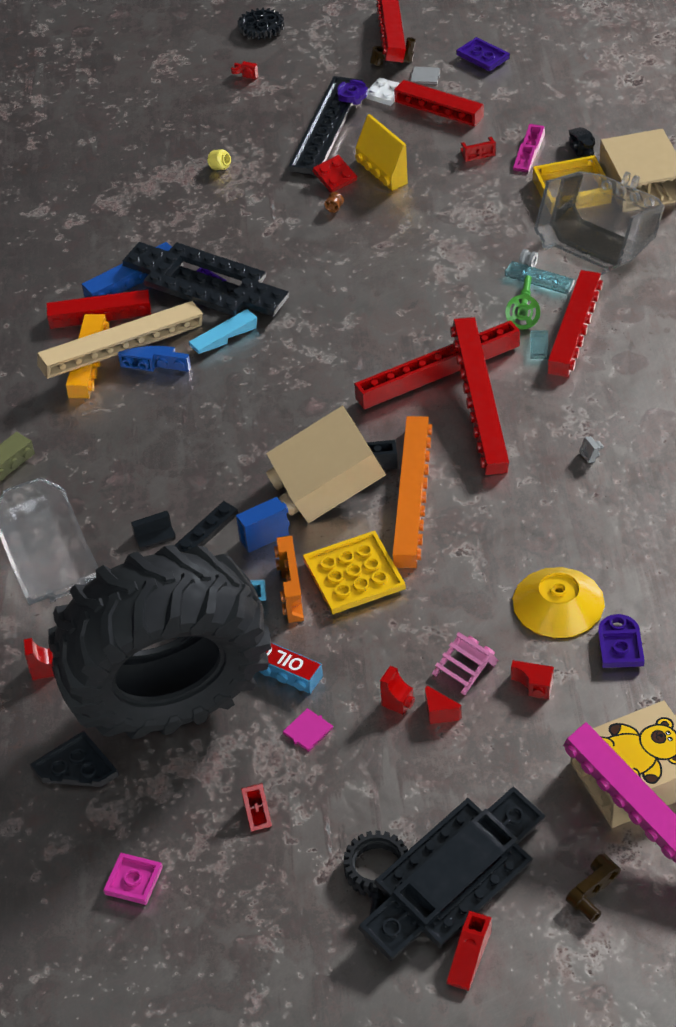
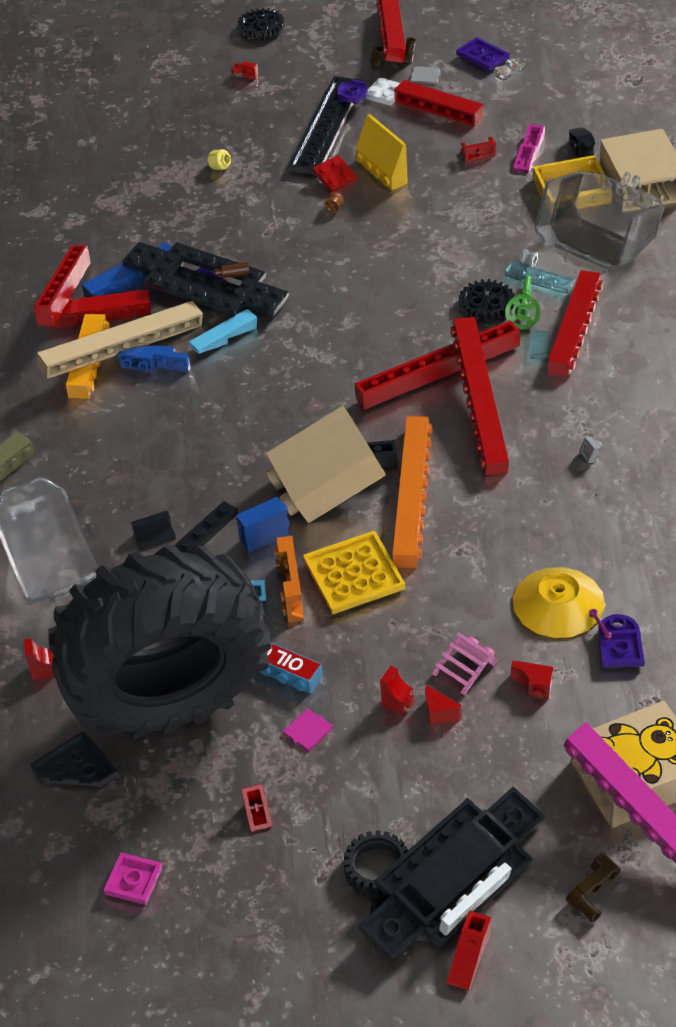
none -> red brick [34,245,90,327]
none -> reddish brown cylinder [214,262,249,278]
none -> white plate [439,863,512,936]
none -> black gear [459,279,514,322]
none -> clear slope [494,58,528,79]
none -> magenta hinge [589,609,612,640]

